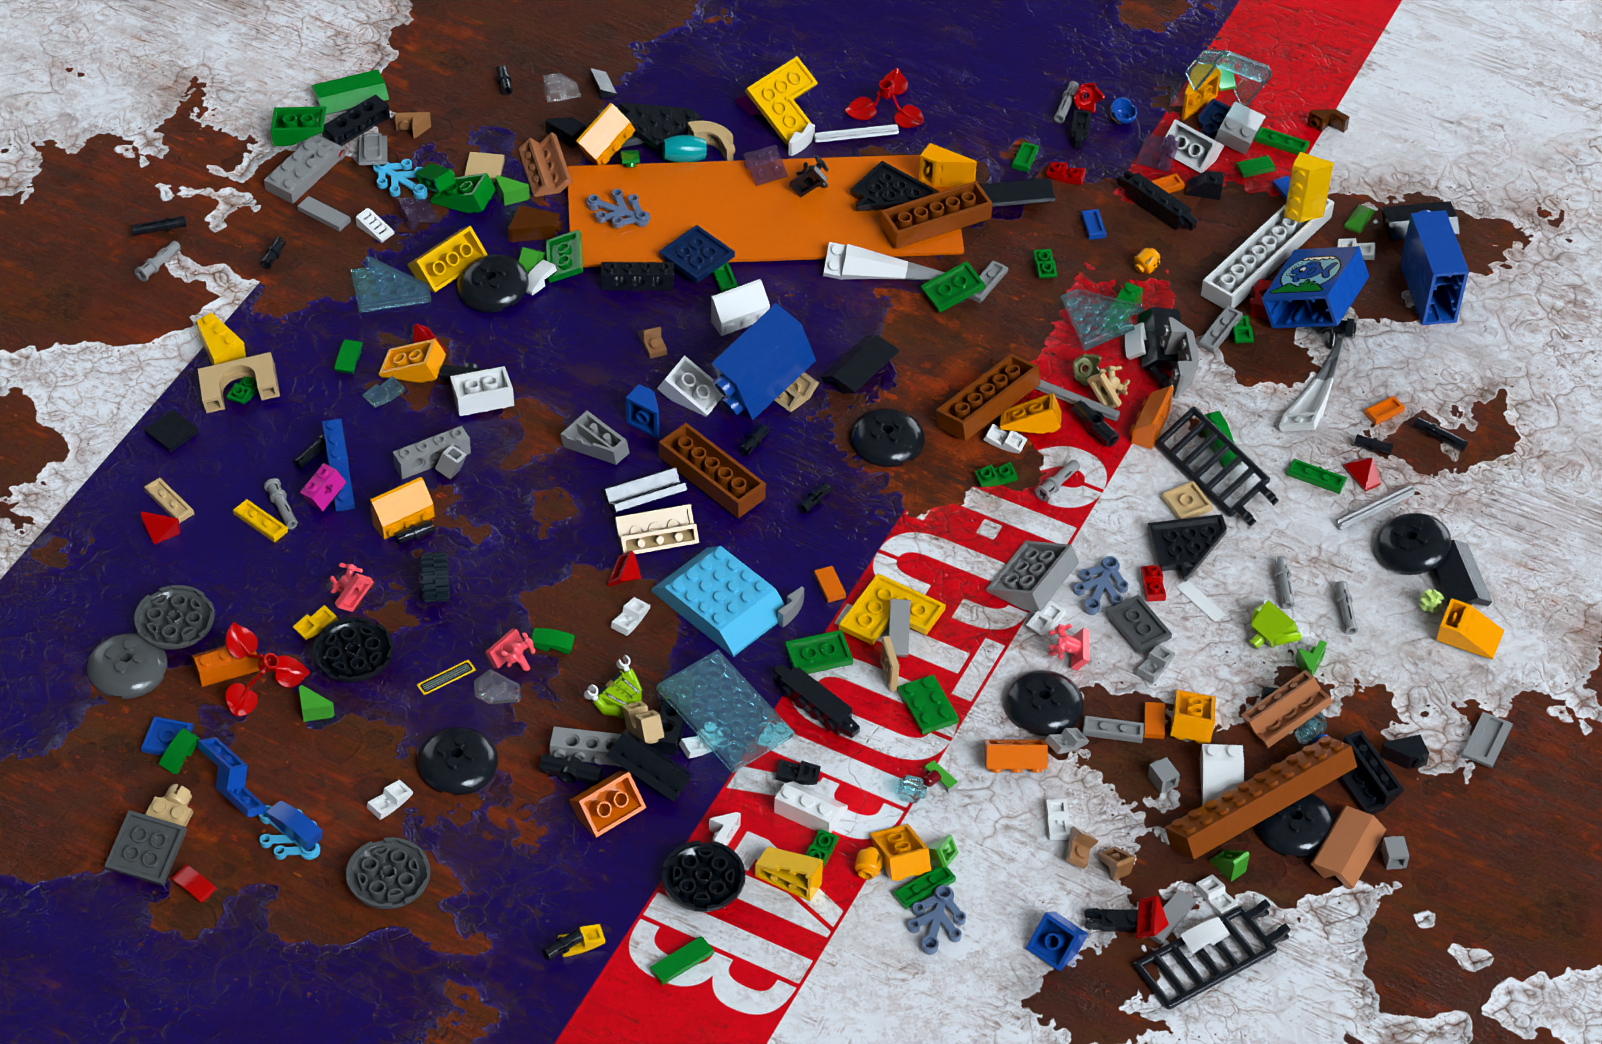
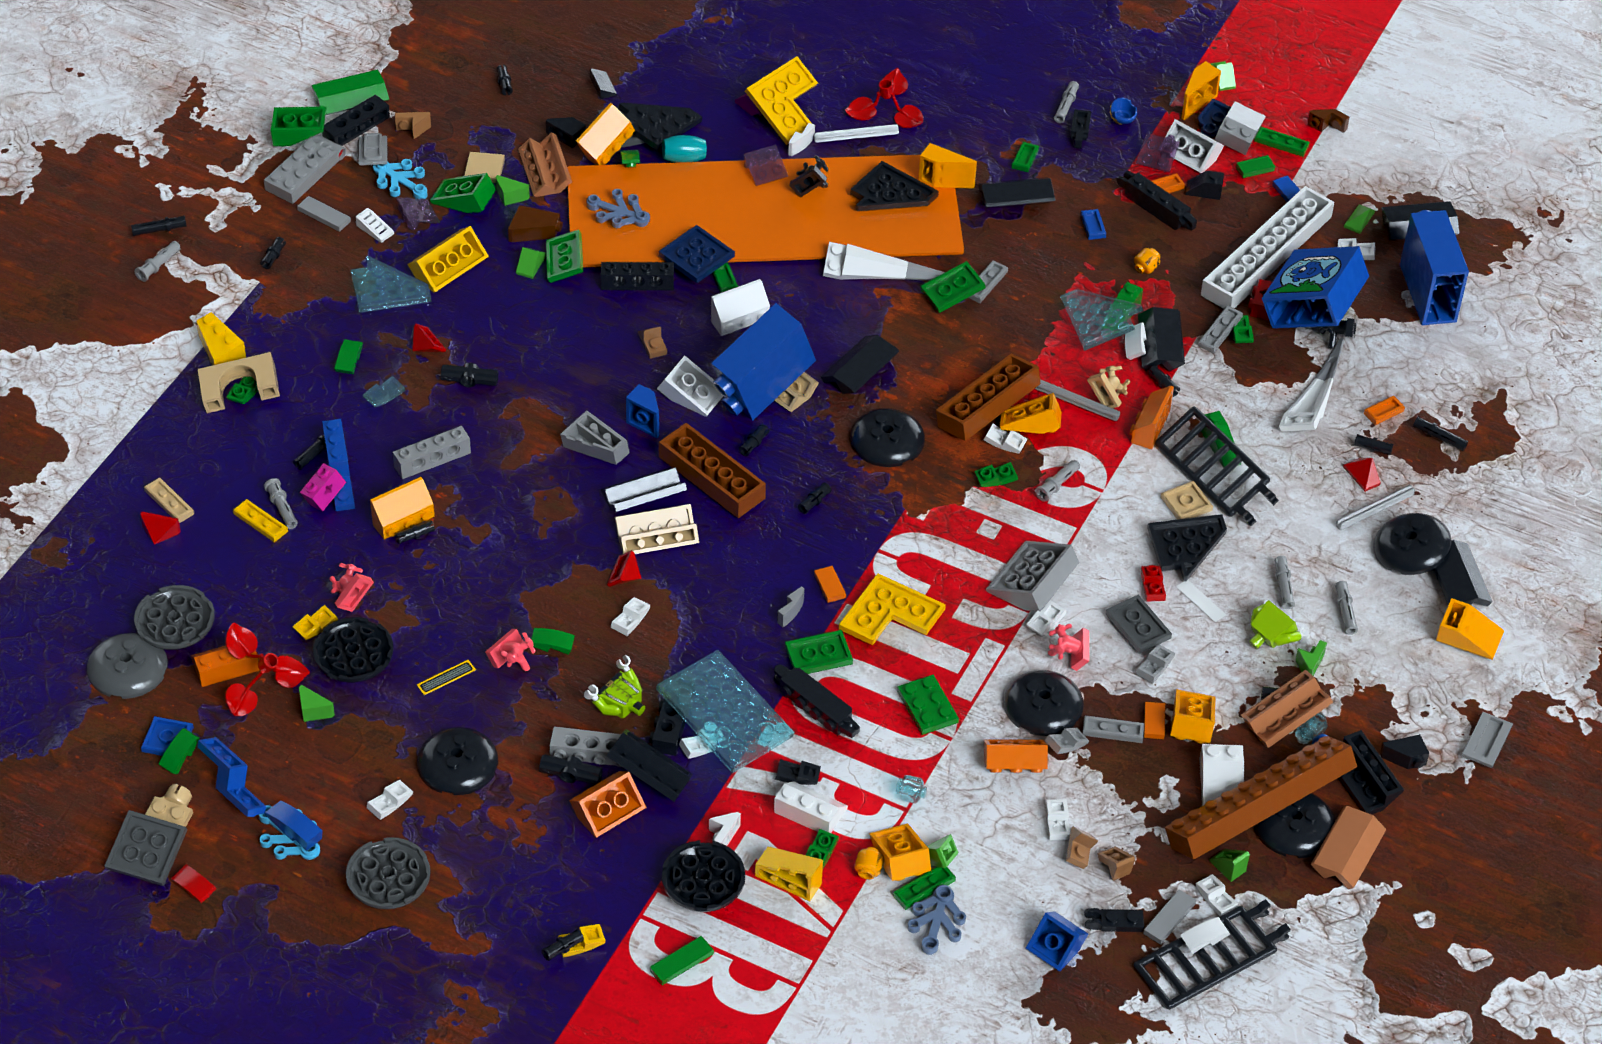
black tile [144,410,199,453] -> none
light orange slope [379,339,446,383] -> none
green brick [415,163,456,193] -> none
black wheel [419,552,450,603] -> none
light grey brick [435,444,467,479] -> none
white slope [450,366,514,416] -> none
black brick [457,254,529,313] -> none
clear slope [474,669,521,704] -> none
white slope [526,260,557,295] -> none
clear slope [543,73,581,102] -> none
tan arch [622,701,664,744] -> none
medium azure slope [651,546,785,657] -> none
tan arch [688,121,735,161] -> none
dark orange brick [880,181,993,249] -> none
tan tile [880,635,899,692] -> none
light grey tile [889,599,911,658] -> none
piece [923,760,959,794] -> none
green slope [1033,249,1057,279] -> none
red slope [1046,162,1086,185] -> none
black piece [1071,400,1119,447] -> none
olive piece [1072,353,1102,386] -> none
sand blue plant [1073,556,1129,615] -> none
red piece [1074,83,1105,113] -> none
red slope [1136,896,1169,939] -> none
light grey brick [1148,757,1180,794] -> none
light grey slope [1160,317,1199,399] -> none
clear light blue windscreen [1185,49,1273,106] -> none
yellow slope [1284,152,1334,222] -> none
green tile [1287,459,1347,494] -> none
light grey brick [1381,836,1410,870] -> none
yellowish green gear [1419,589,1444,613] -> none

